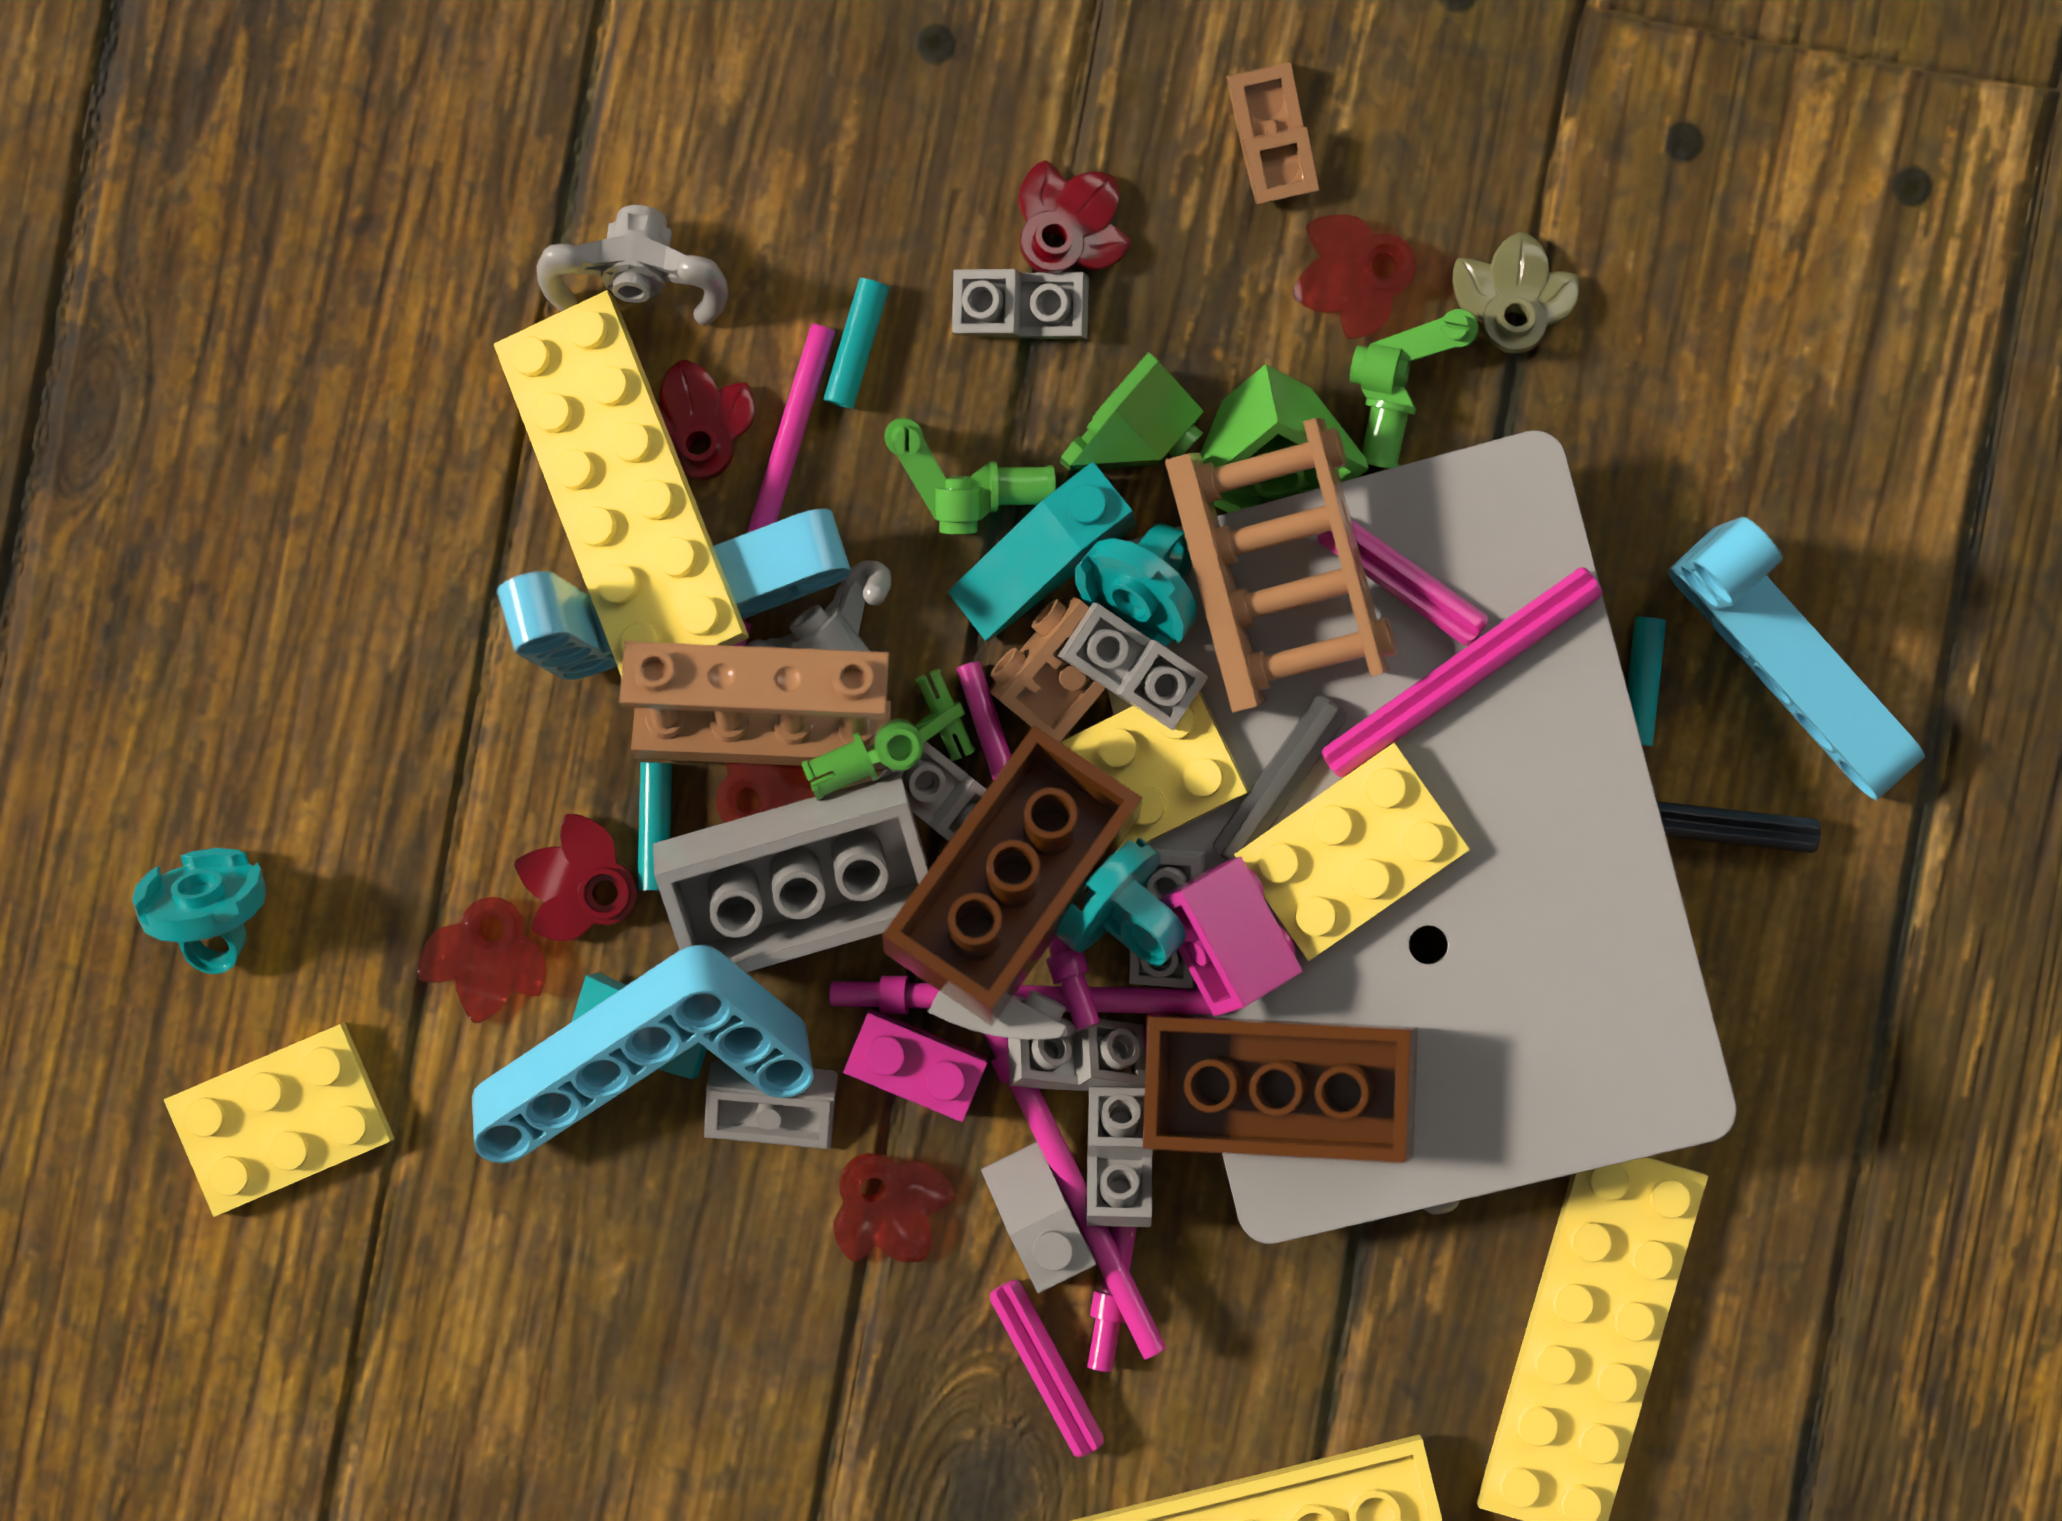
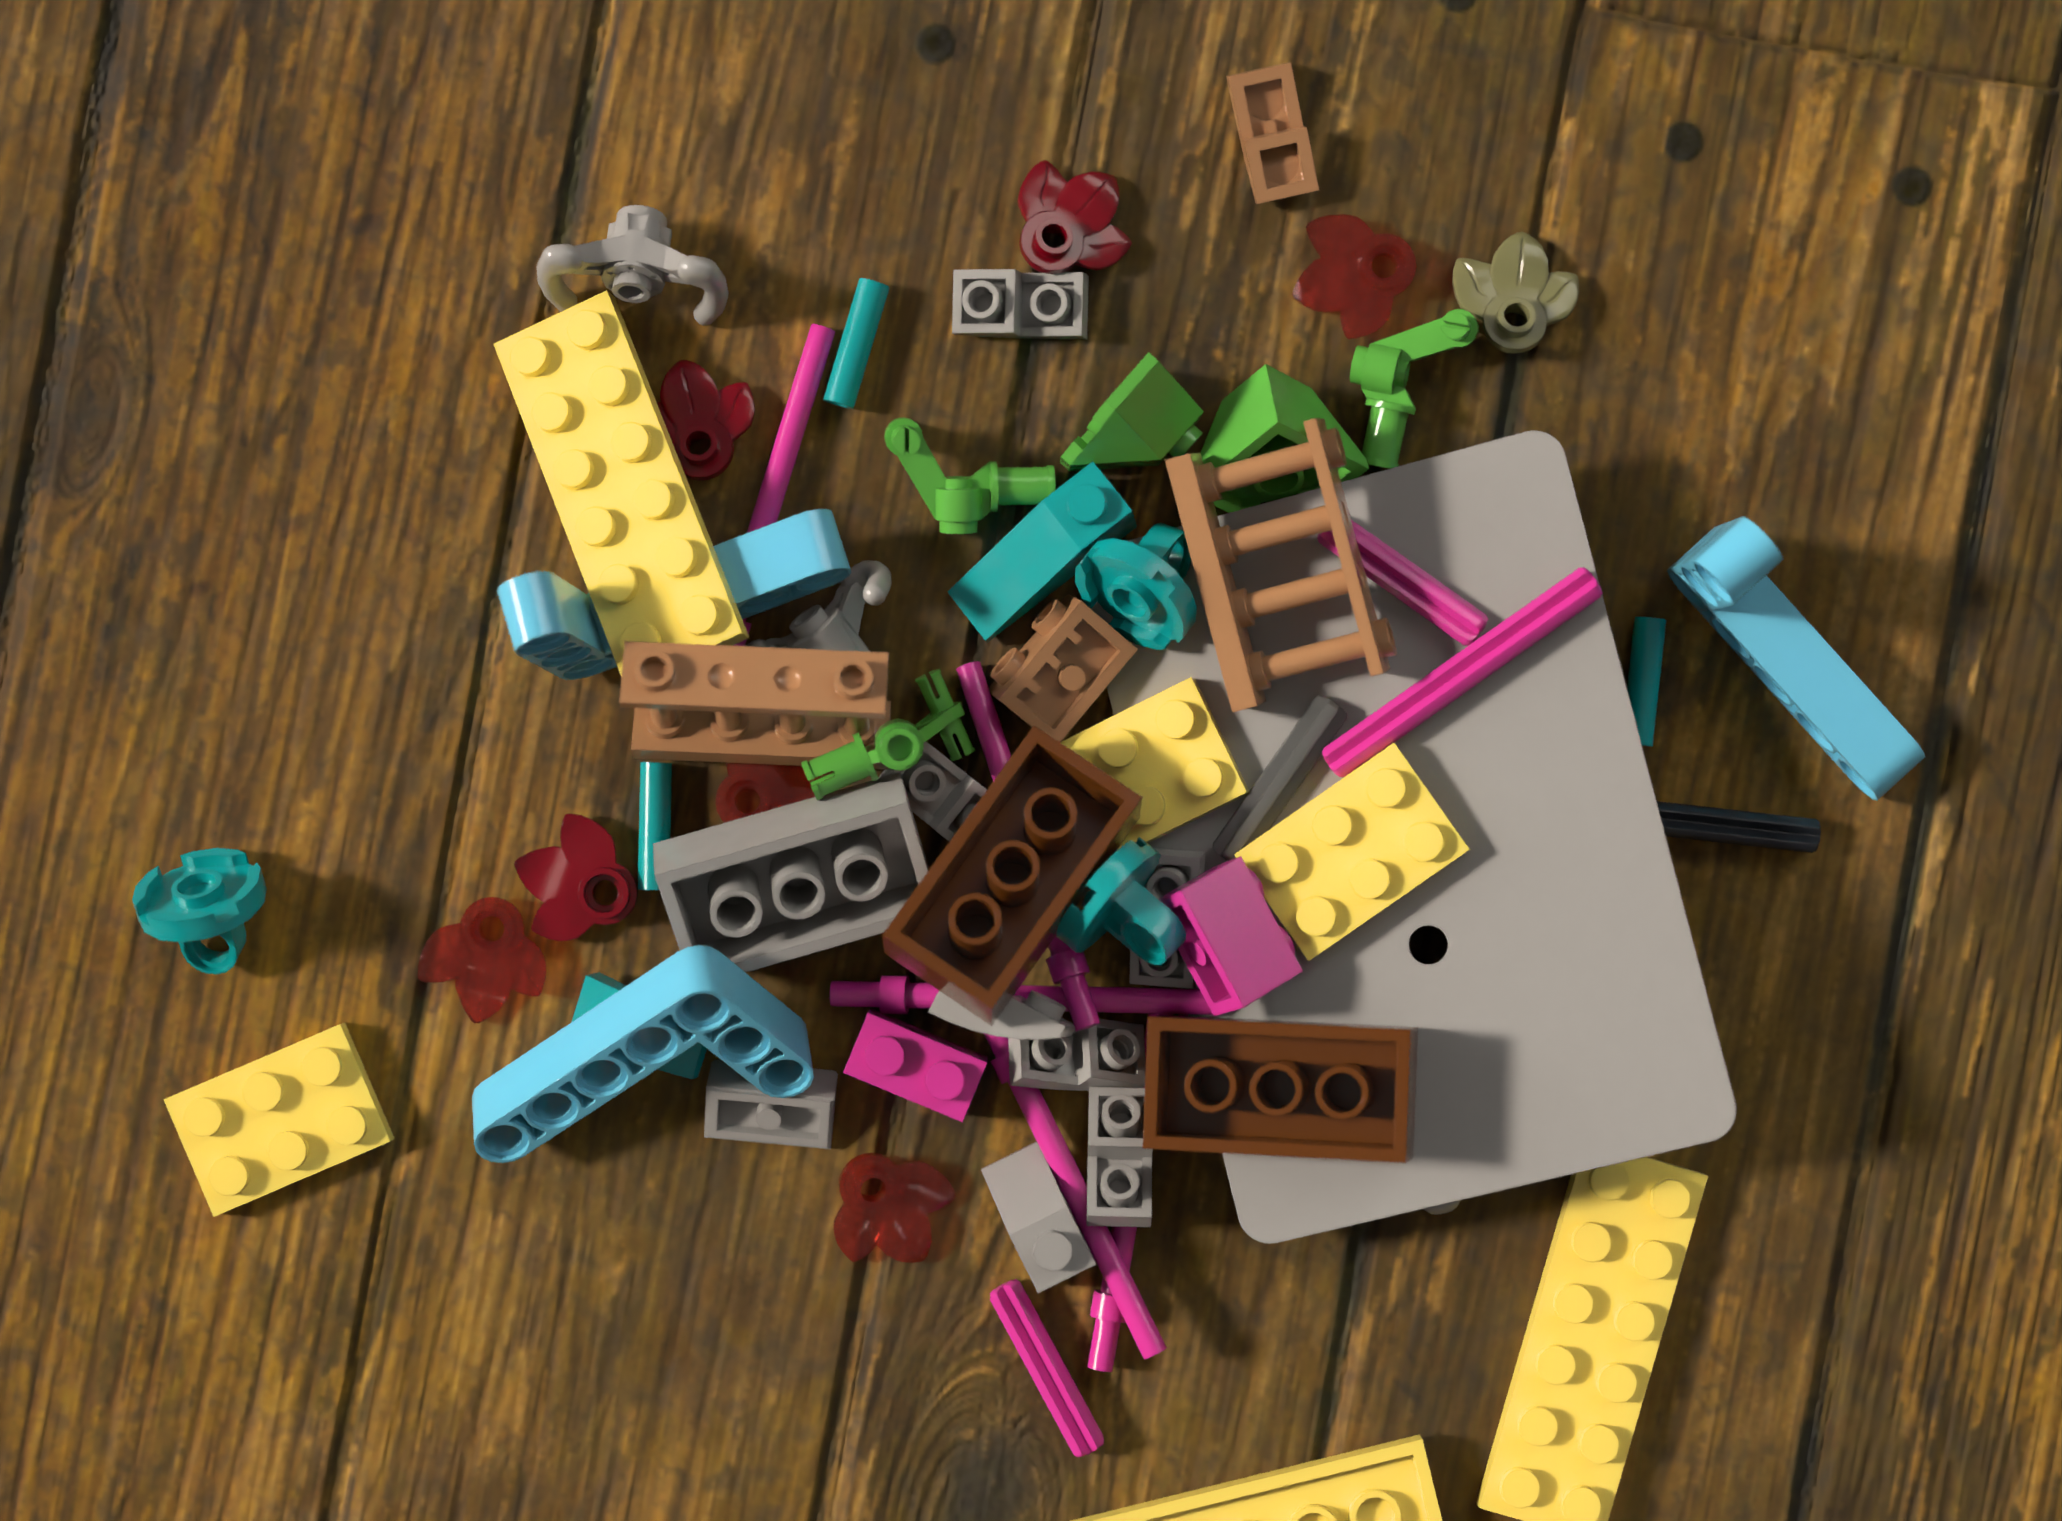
light grey slope [1058,602,1209,730] -> none

